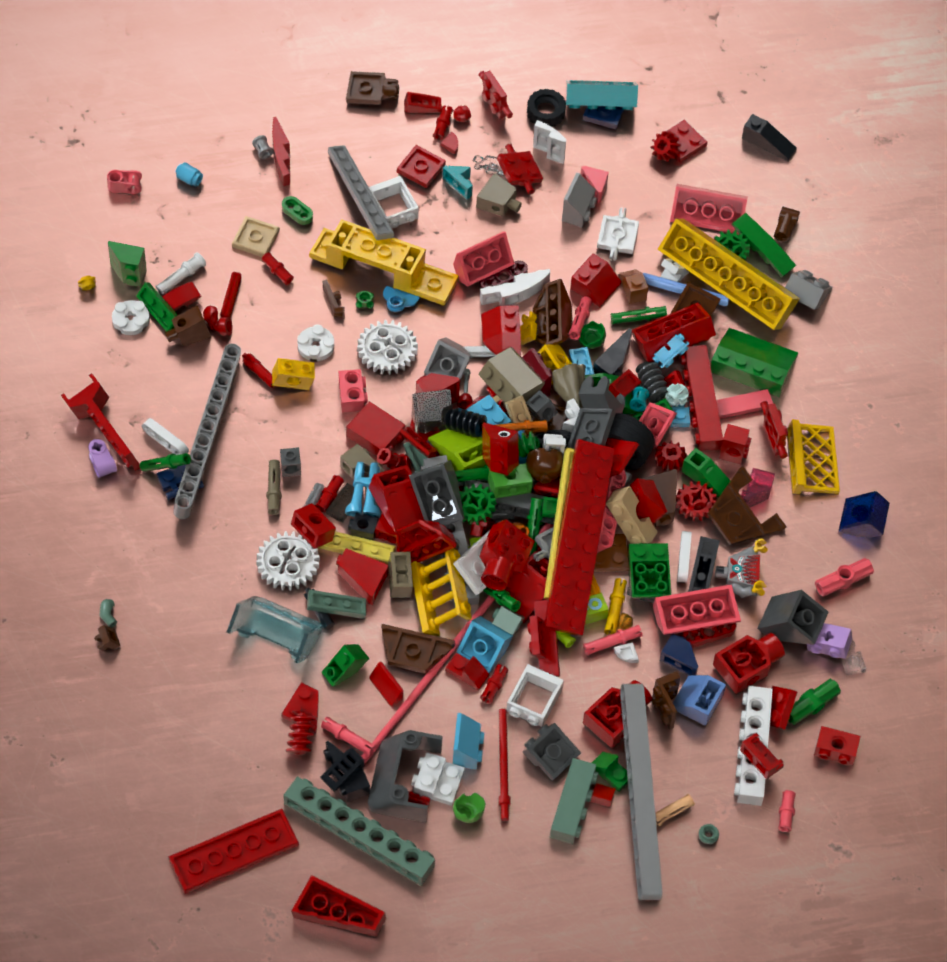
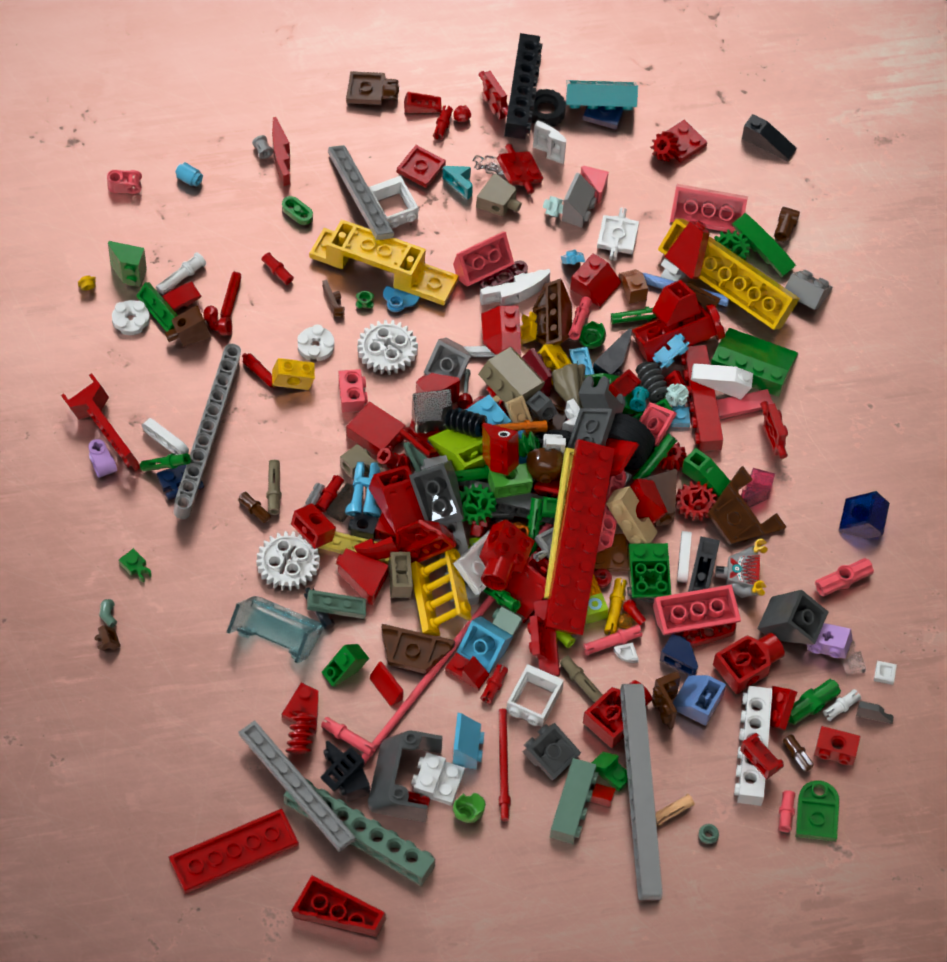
tan tile [232,216,280,257] -> none
dark grey brick [280,447,301,477] -> none
tile [441,132,459,155] -> none
red brick [719,424,752,465] -> none
yellow fence [787,419,840,494] -> none
none -> green plate [118,548,152,582]
none -> reddish brown axle [238,492,271,523]
none -> light grey tile [239,721,356,852]
none -> red slope [354,536,399,560]
none -> black brick [504,33,543,139]
none -> light aqua gear [543,196,563,217]
none -> dark tan pin [560,656,603,703]
none -> medium azure plate [561,249,585,265]
none -> red plate [594,569,612,588]
none -> red arm [623,599,646,626]
none -> green pin [633,433,678,480]
none -> red slope [652,280,701,327]
none -> red slope [664,221,710,279]
none -> white slope [691,364,753,400]
none -> red tile [705,304,725,340]
none -> reddish brown axle [783,734,814,772]
none -> green tile [795,780,839,842]
none -> white pin [823,689,861,721]
none -> dark grey tile [856,701,894,724]
none -> white tile [874,661,897,685]

